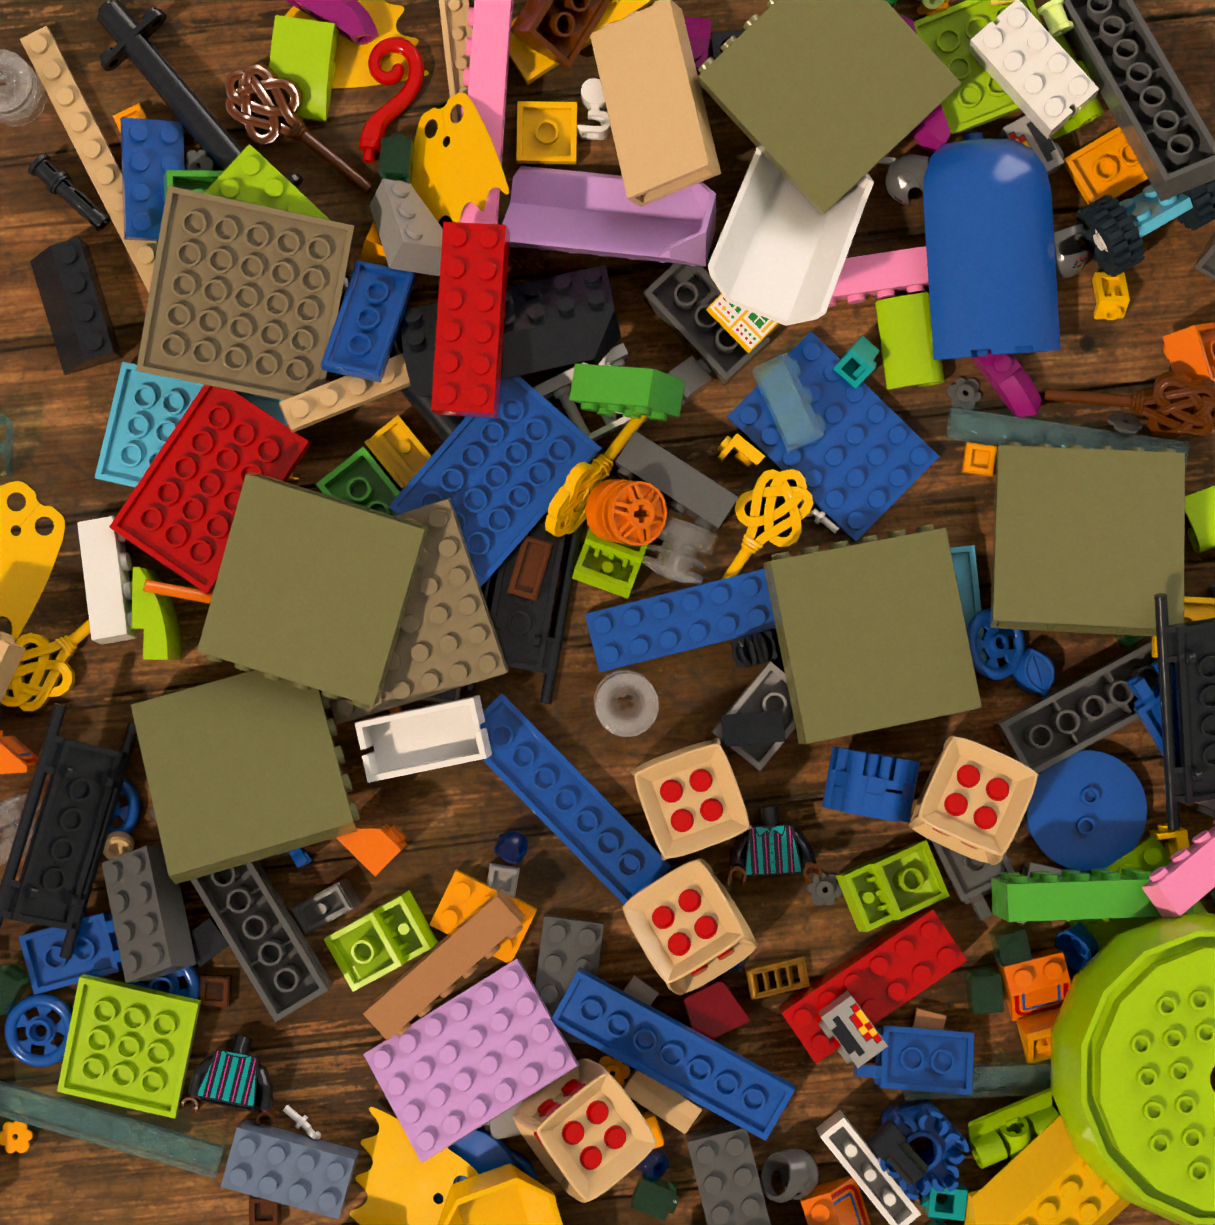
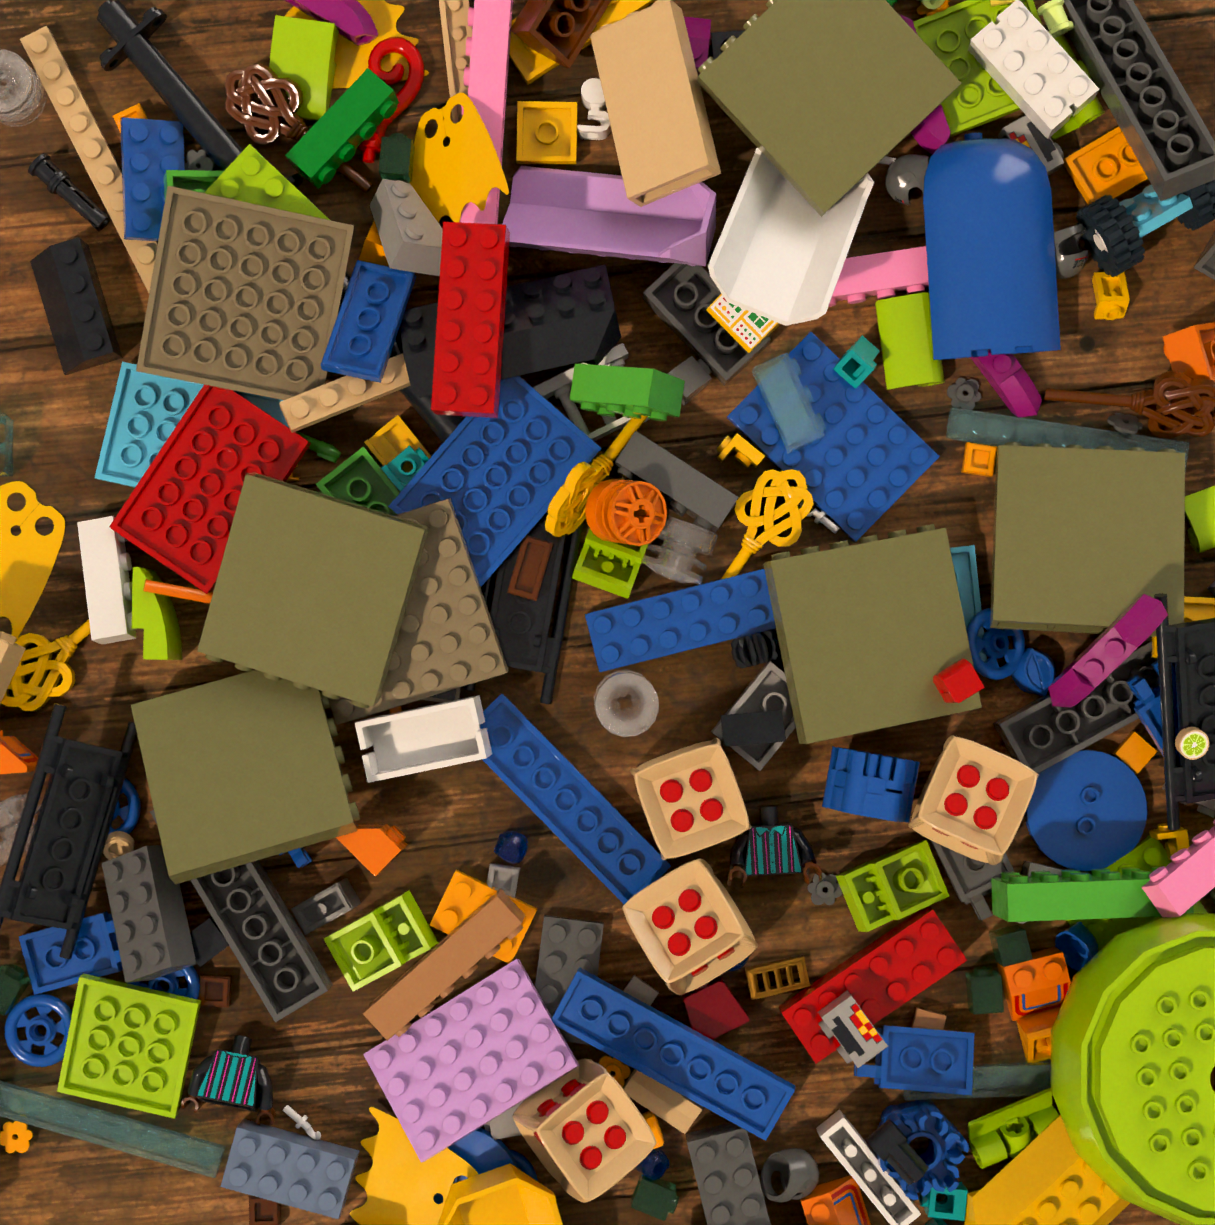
none -> green brick [285,68,399,189]
none -> bright green piece [296,432,341,463]
none -> teal brick [381,445,429,492]
none -> red piece [933,658,985,703]
none -> magenta brick [1048,594,1168,707]
none -> light orange tile [1112,731,1157,774]
none -> tile [1175,727,1209,760]

